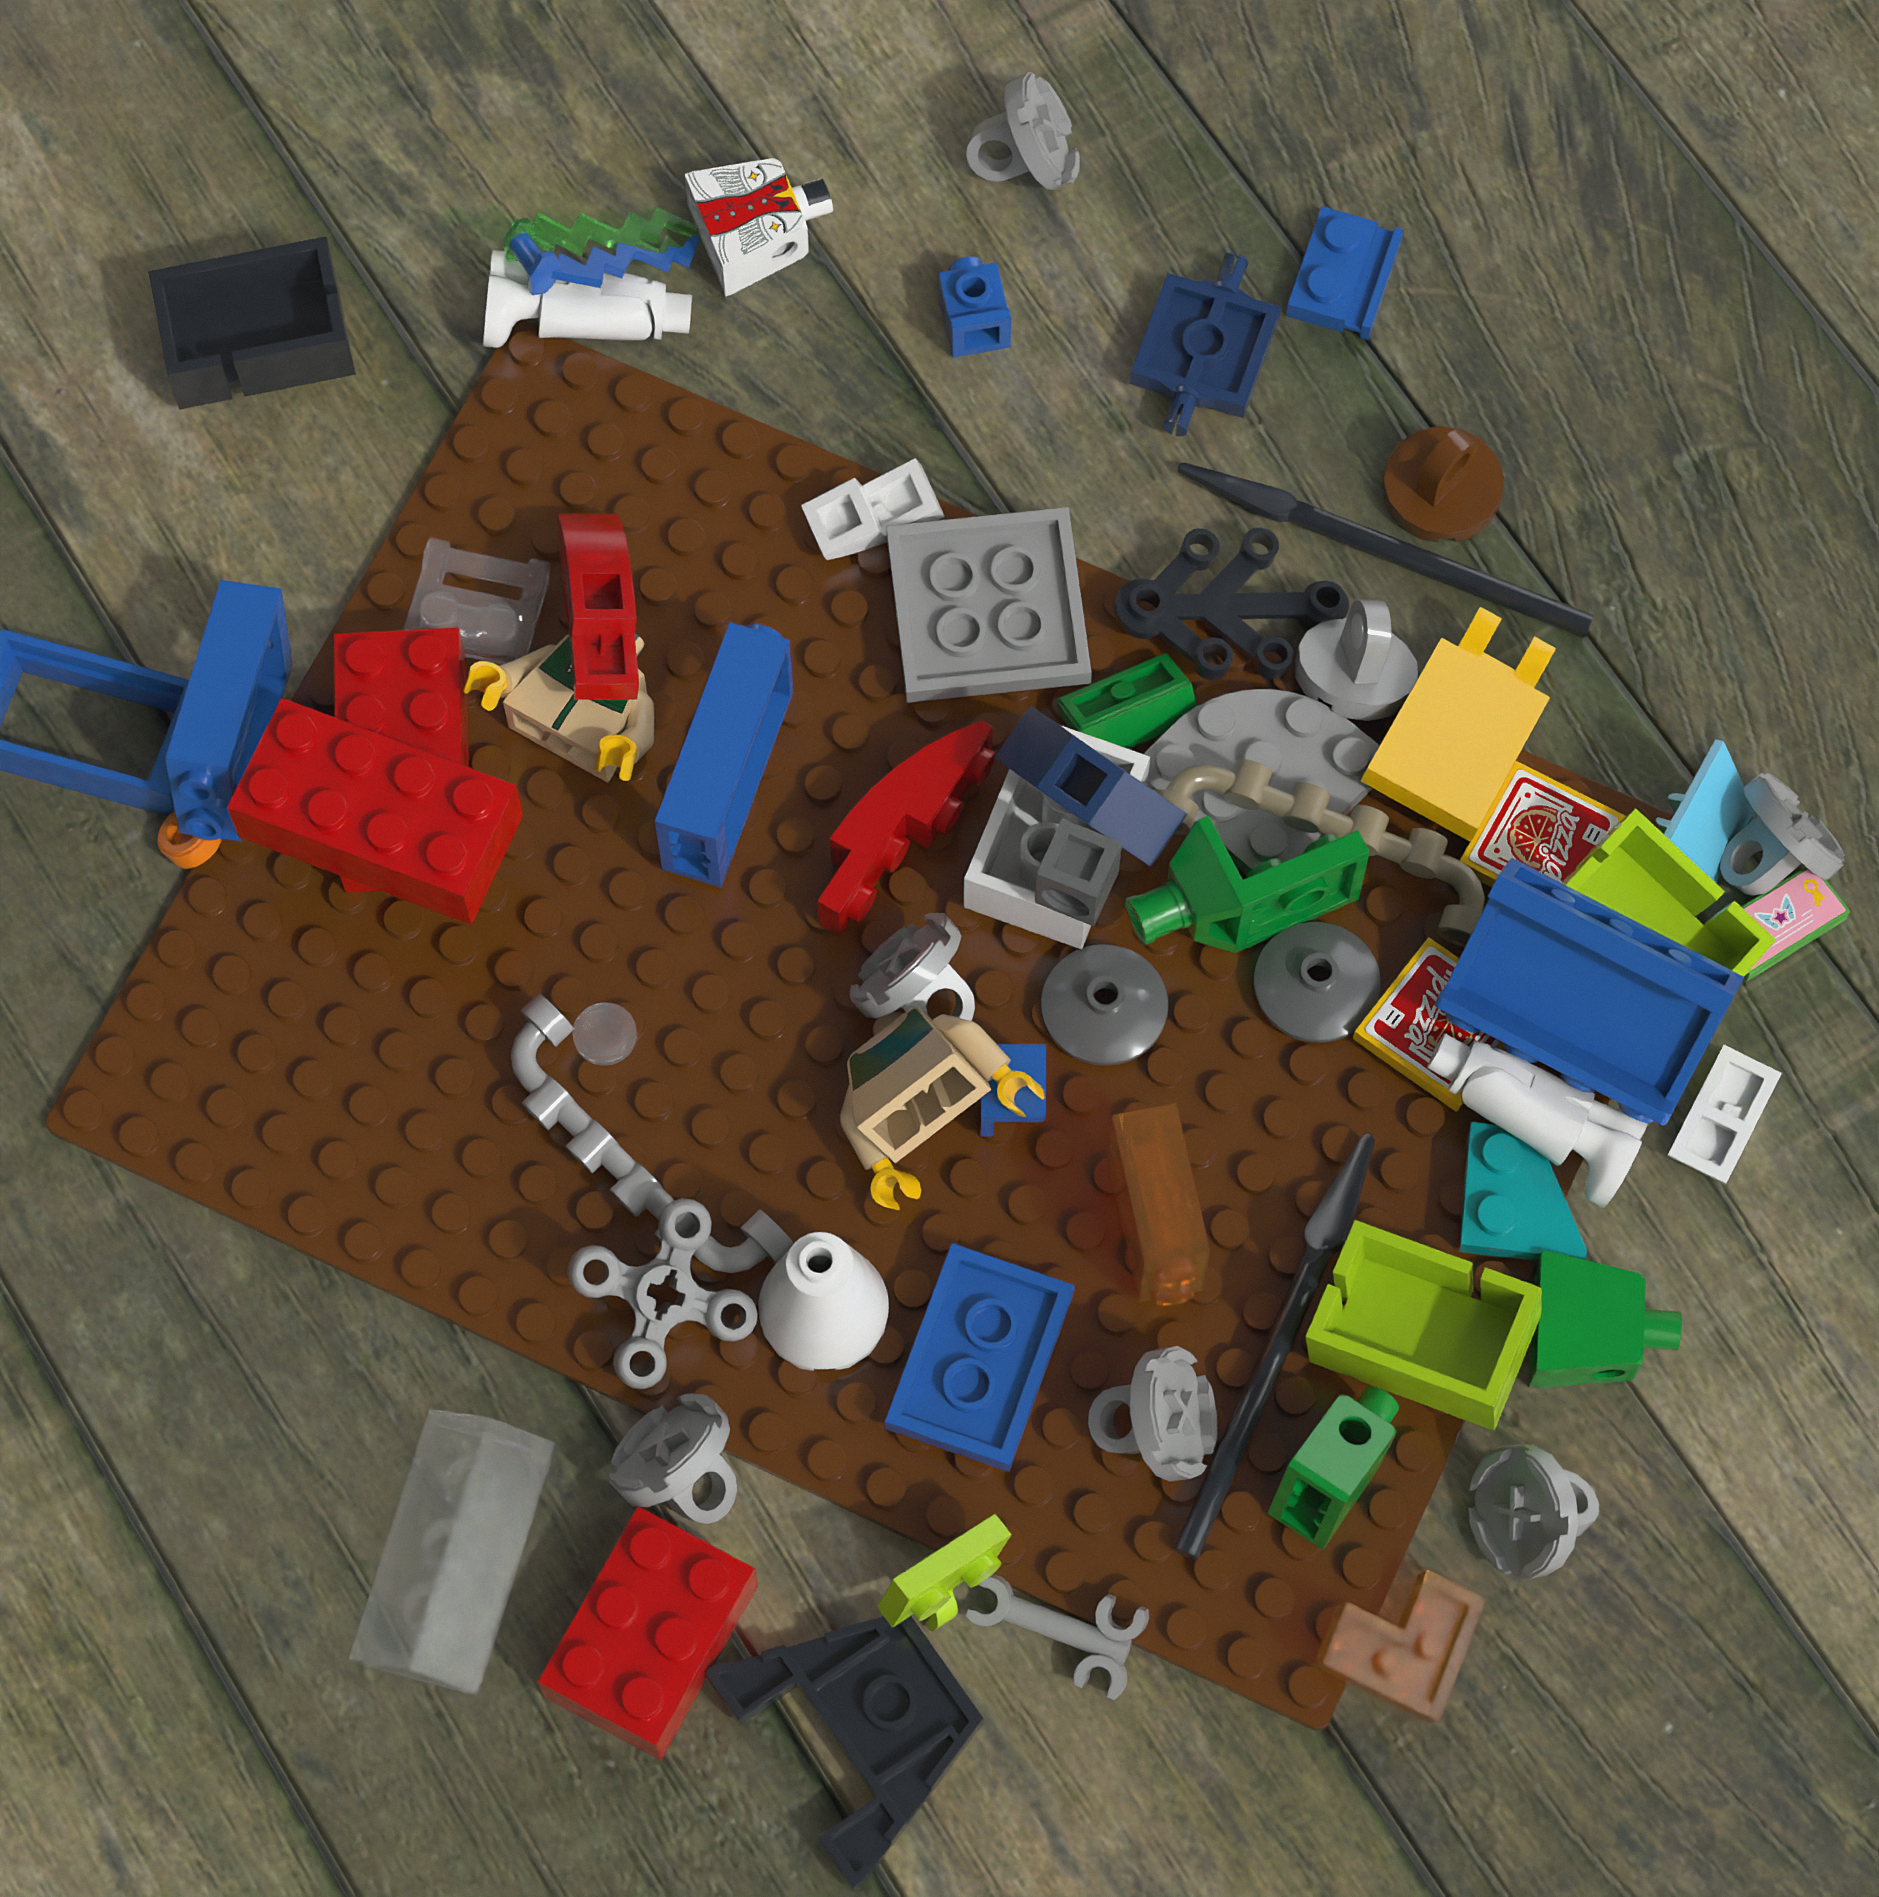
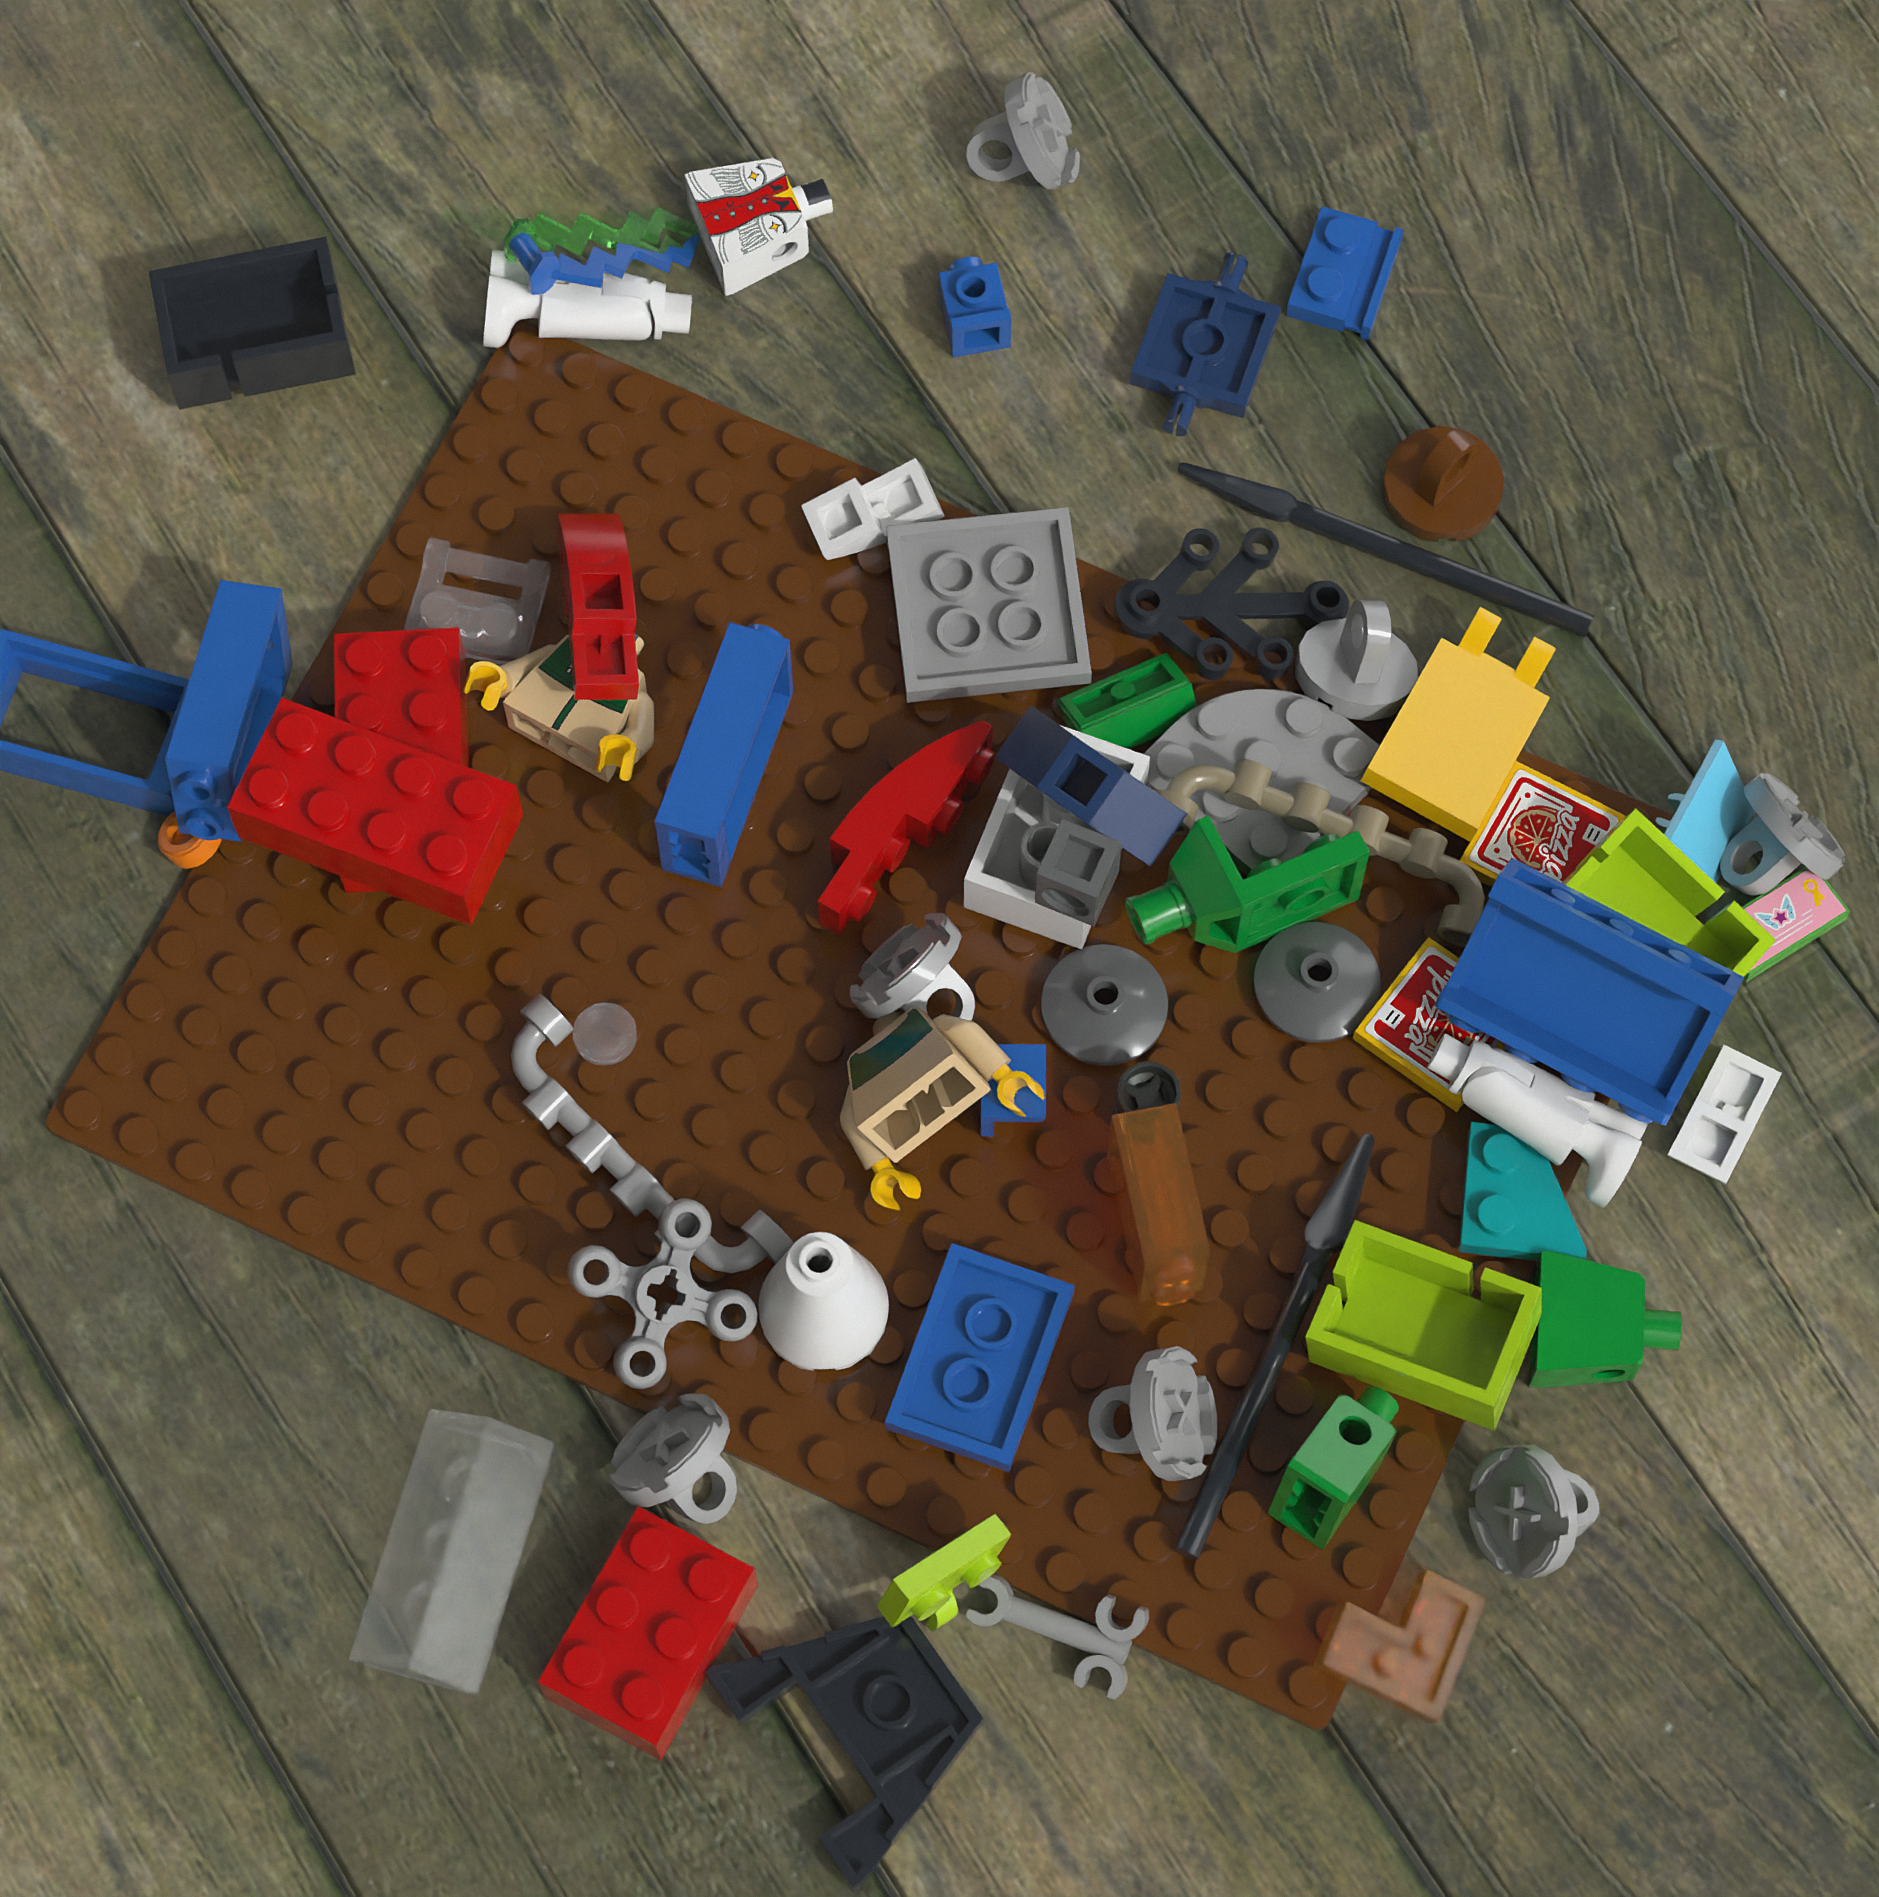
none -> pearl dark grey wheel [1114,1061,1181,1143]

